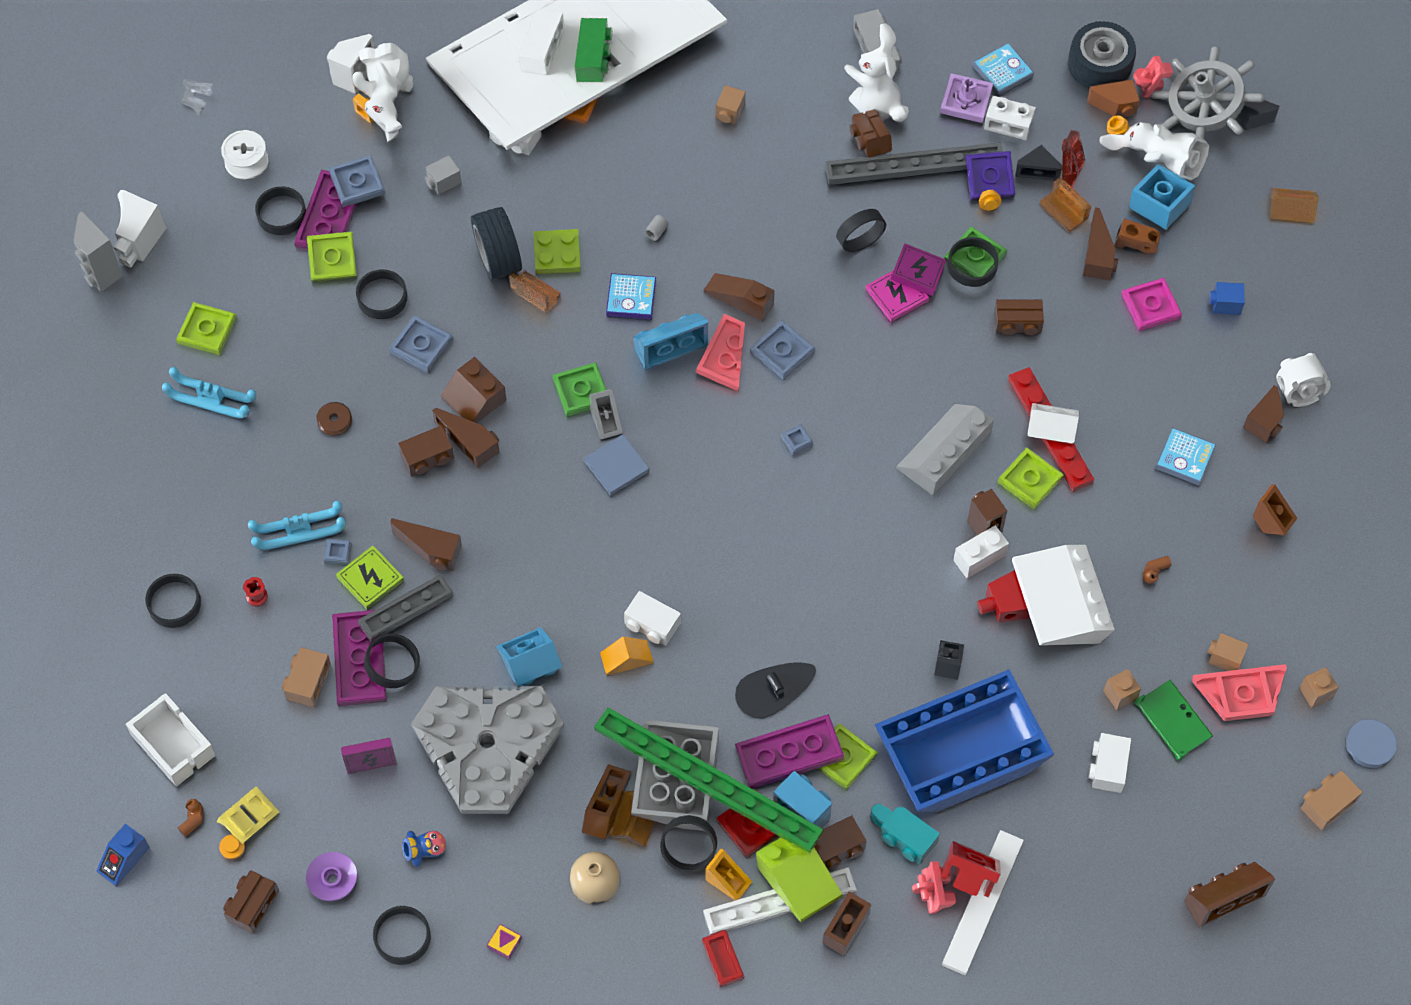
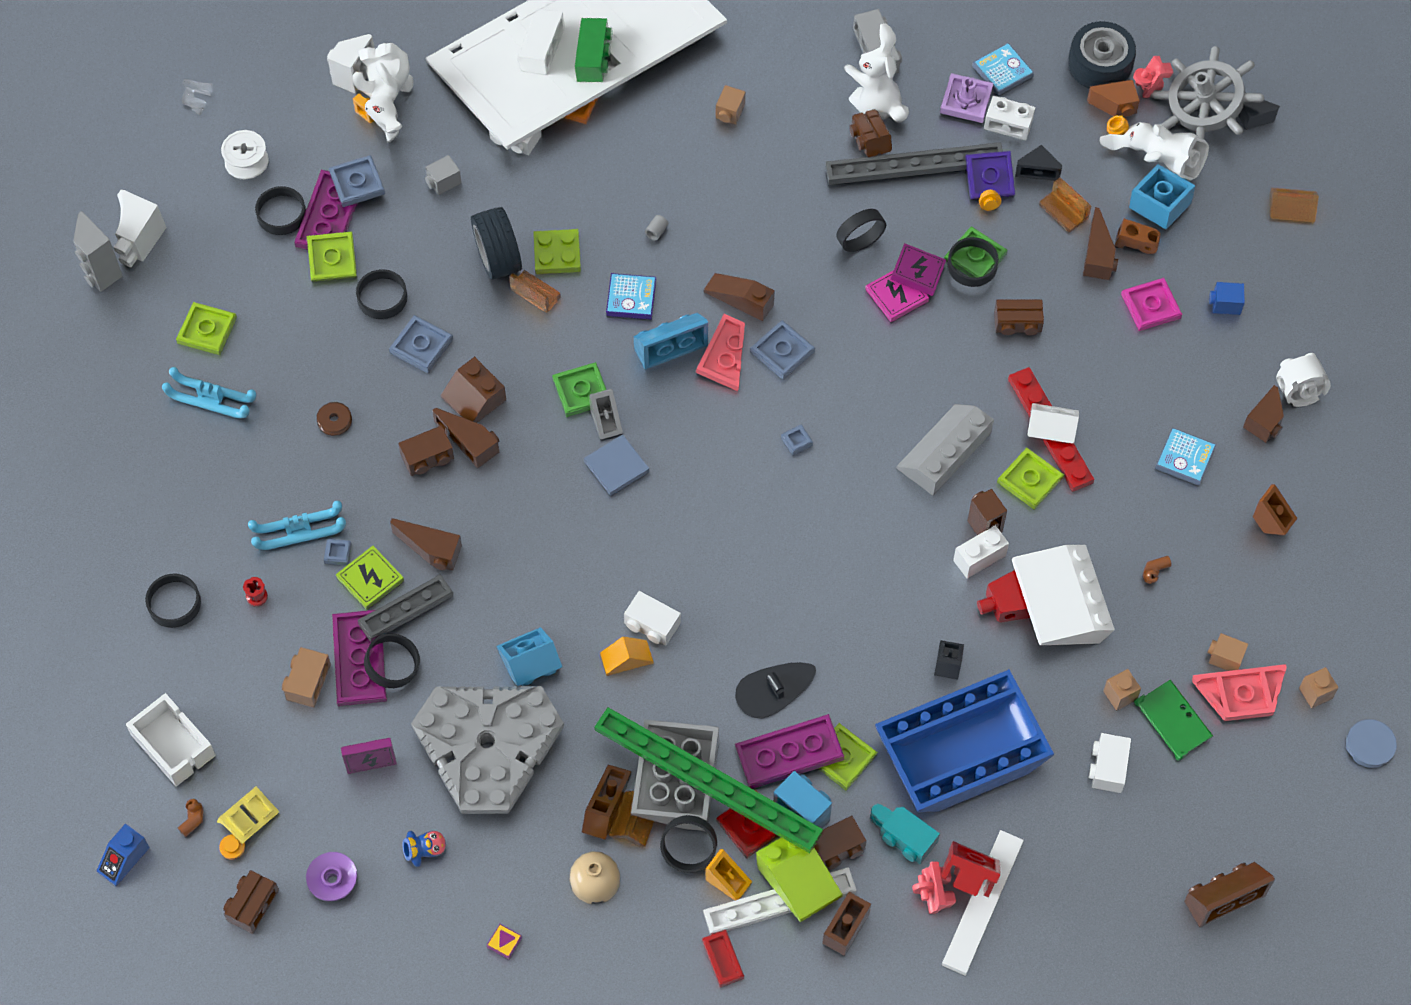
black tyre [373,906,431,965] -> none
clear red wing [1061,130,1086,193] -> none
medium nougat brick [1301,770,1363,831] -> none

